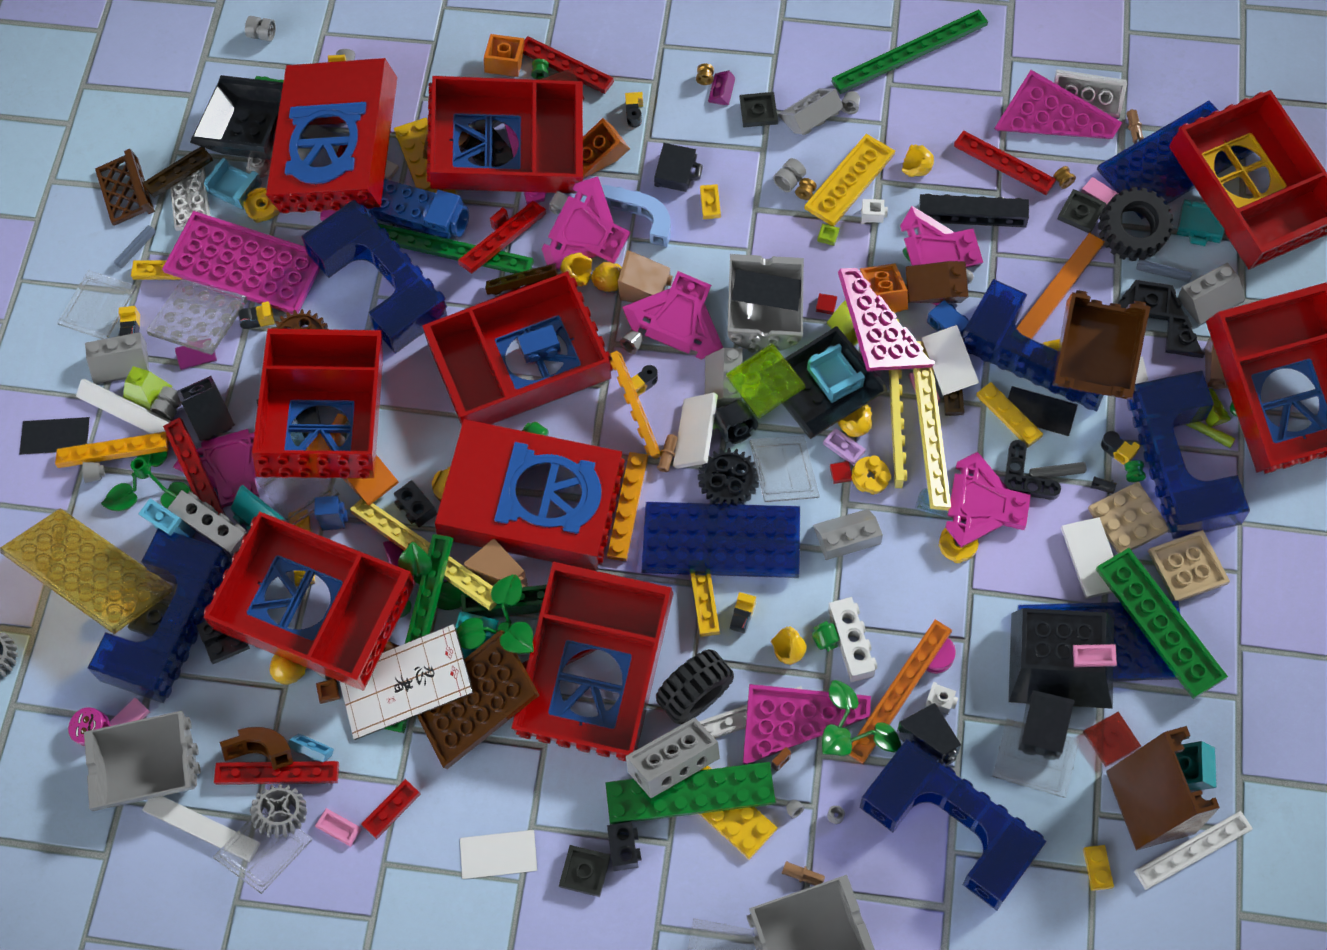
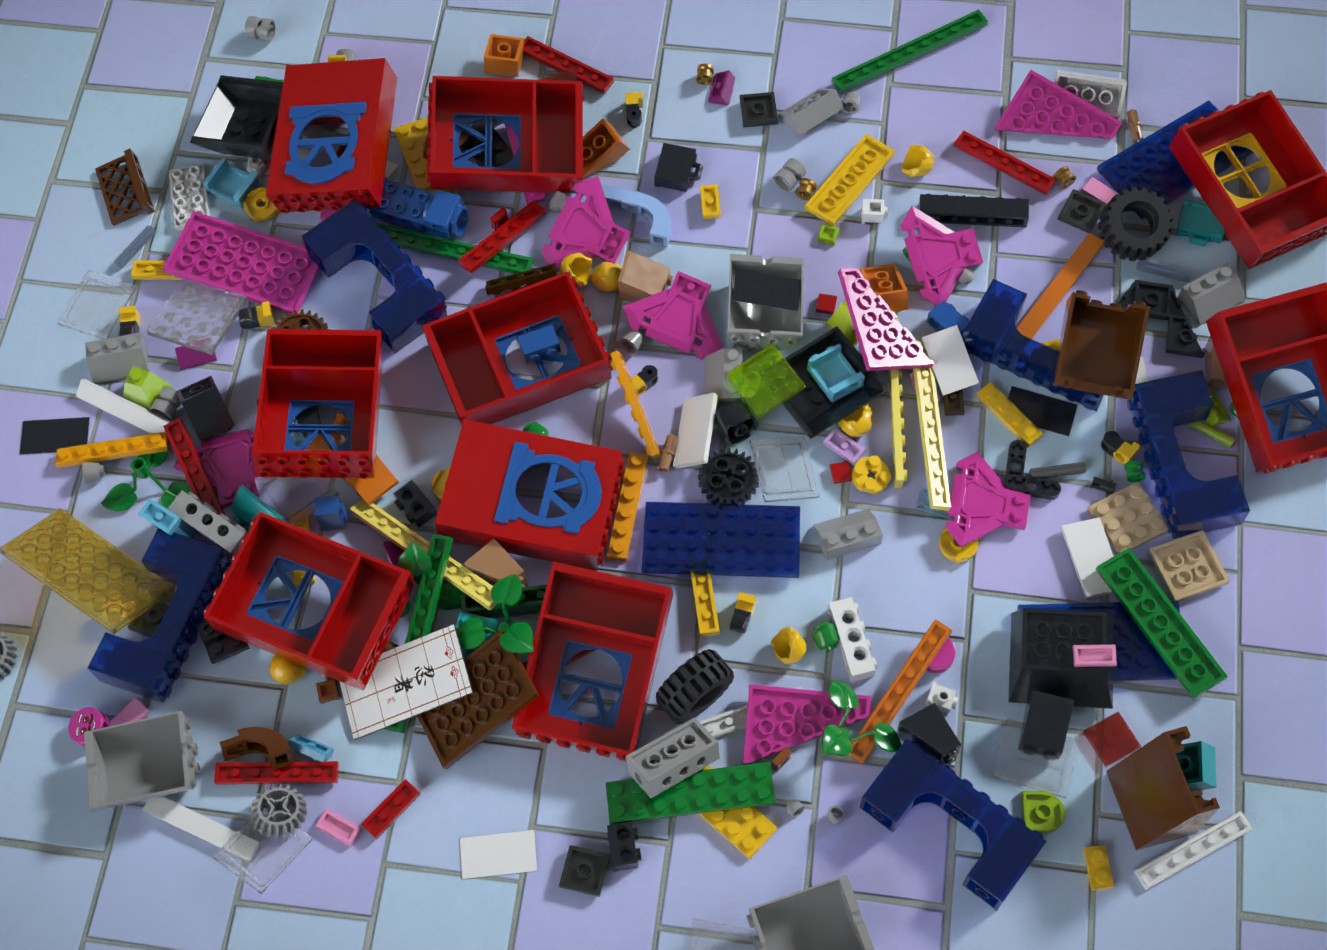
dark brown plate [143,147,213,198] -> none
green wheel [531,59,549,80] -> none
medium nougat axle [782,861,825,886] -> none
reddish brown slope [905,261,969,303] -> none
none -> lime tile [1021,791,1065,834]

